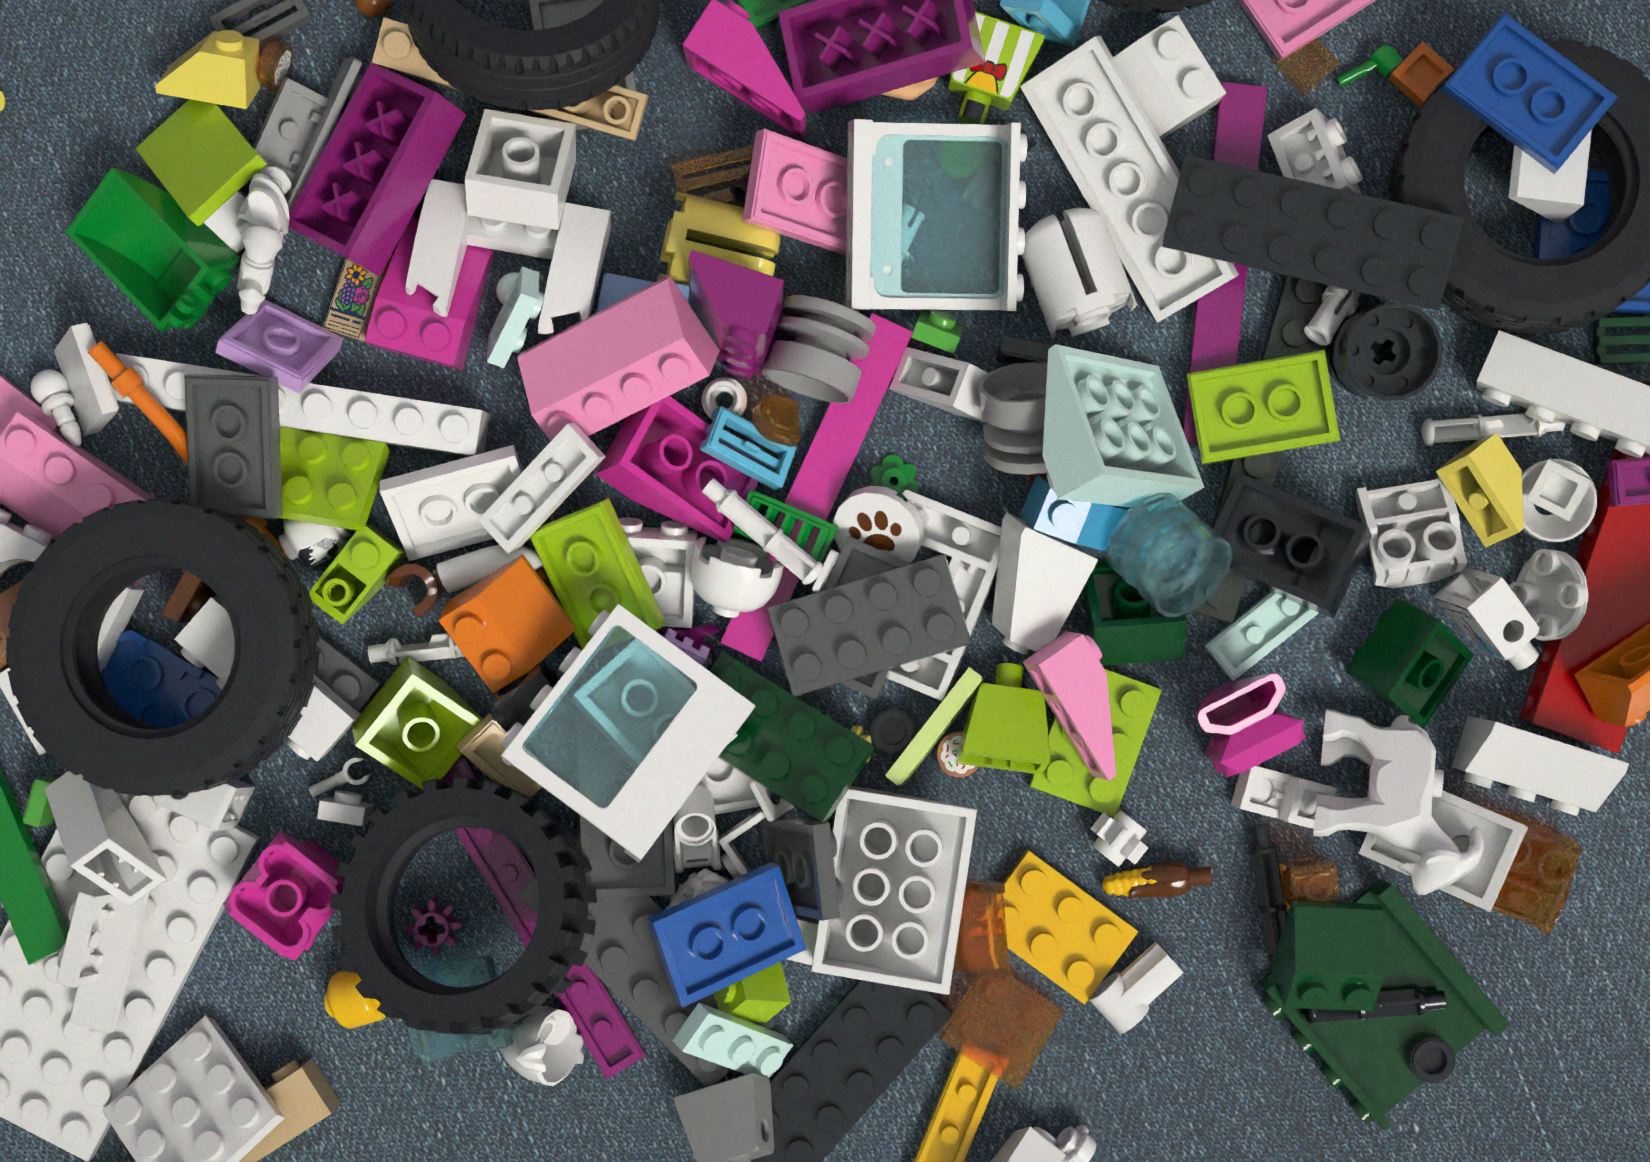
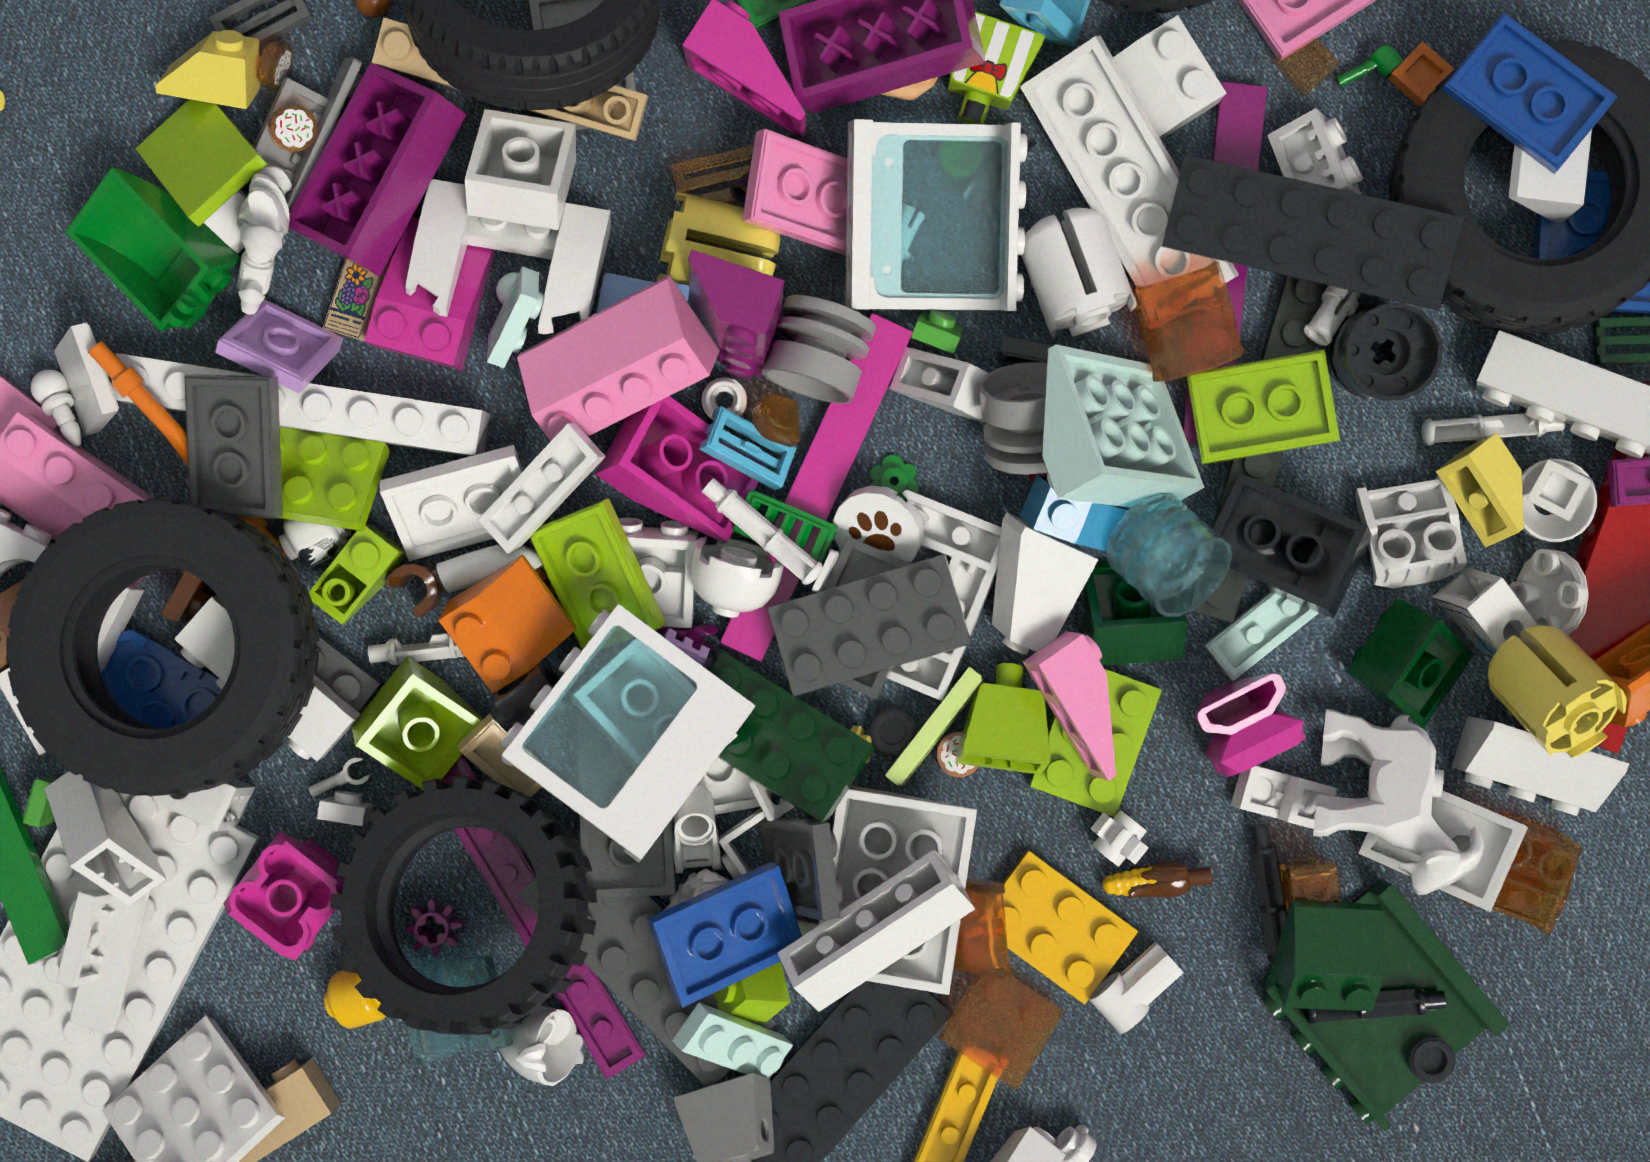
none -> tile [268,105,317,152]
none -> white brick [778,850,975,1012]
none -> clear orange slope [1131,261,1244,382]
none -> light yellow cylinder [1487,624,1627,758]

